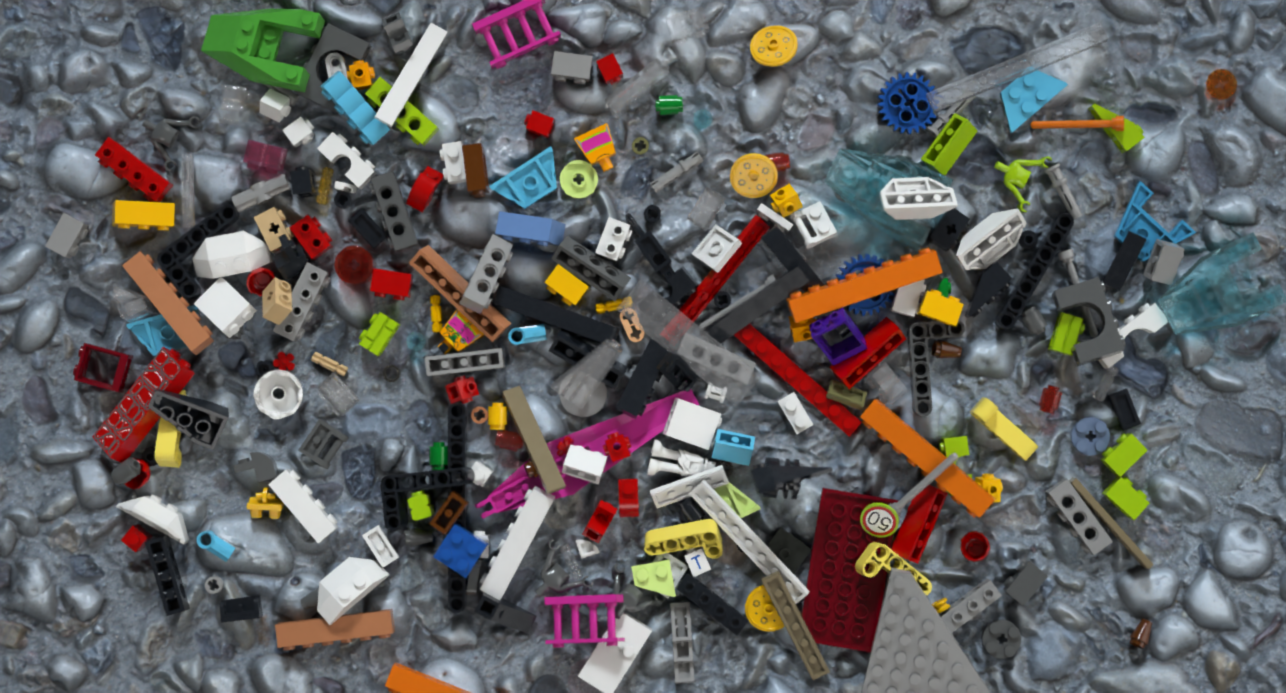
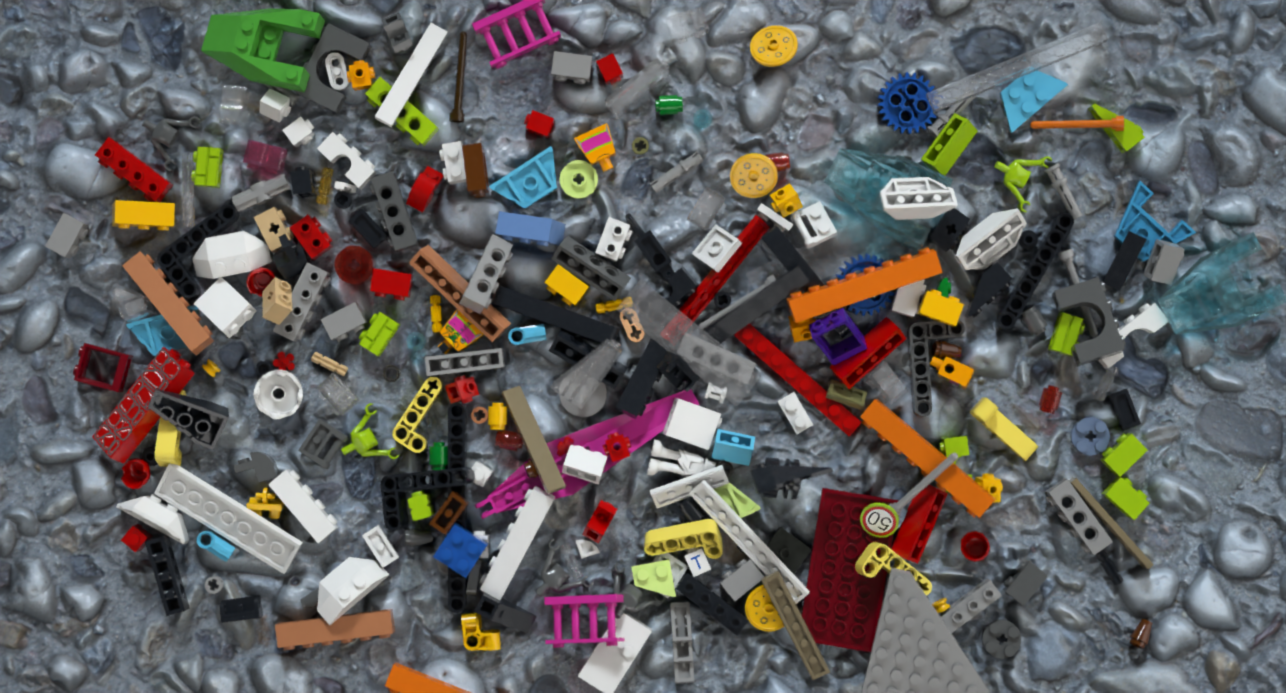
dark grey brick [111,458,141,484] -> none
medium azure brick [320,71,390,145] -> none
red brick [618,479,639,517] -> none
black bush [644,205,661,222] -> none
clear orange gear [1205,69,1237,100] -> none
none -> white plate [154,463,303,574]
none -> lime brick [191,146,223,188]
none -> yellow bush [202,359,221,378]
none -> light grey brick [321,302,368,342]
none -> lime piece [341,403,400,459]
none -> light yellow beam [392,377,443,453]
none -> dark brown piece [449,31,467,123]
none -> yellow piece [461,613,501,651]
none -> light grey brick [720,558,764,601]
none -> light orange torso [929,356,974,390]
none -> black axle [1095,550,1123,585]

